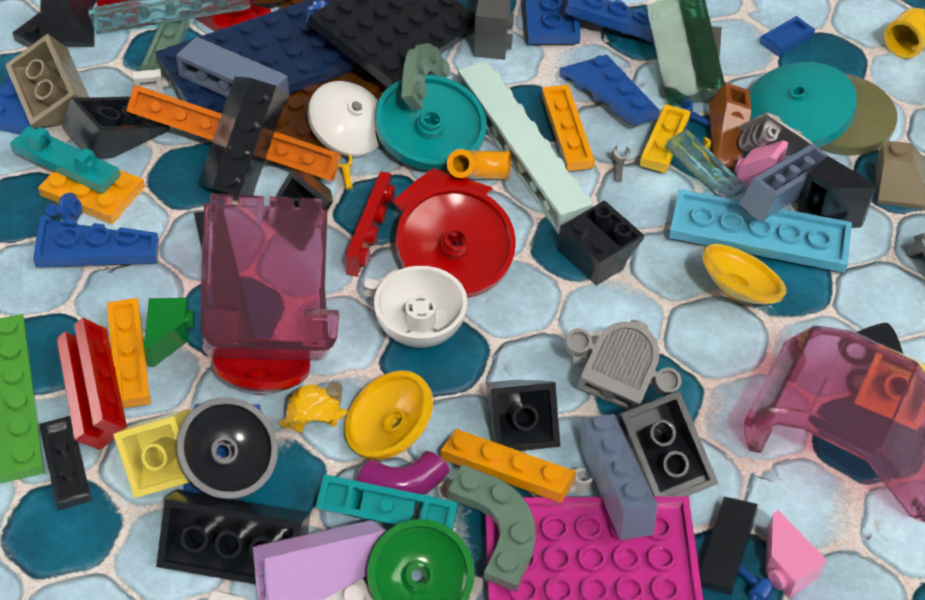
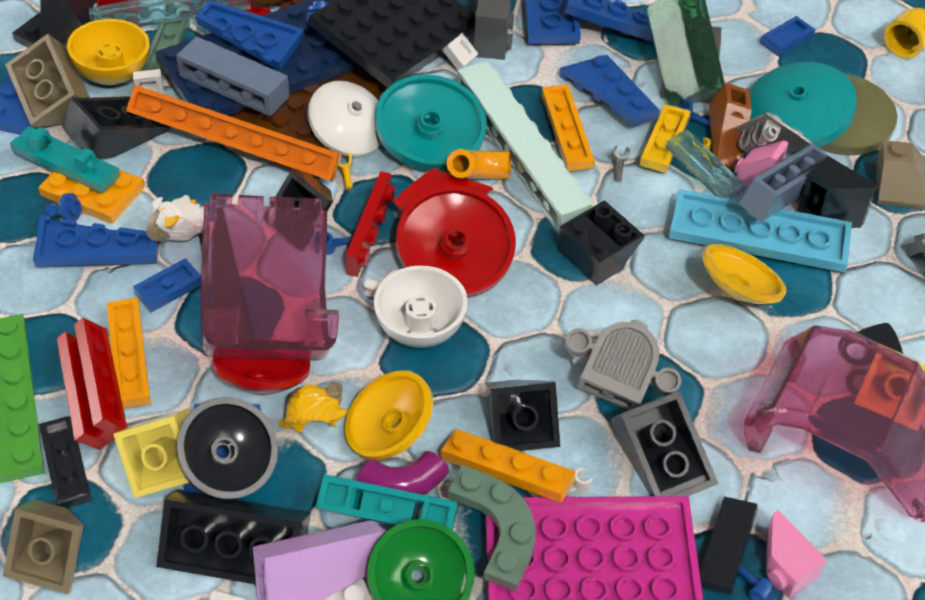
green slope [144,297,195,367] -> none
black slope [198,76,288,202] -> none
sand green plate [401,43,450,111] -> none
sand blue brick [580,414,657,540] -> none
none -> dark tan slope [3,500,83,594]
none -> yellow piece [67,19,150,85]
none -> blue plate [133,258,203,313]
none -> white hair [147,195,211,241]
none -> blue wing [196,0,305,71]
none -> blue hand [316,232,353,255]
none -> white plate [443,33,479,70]

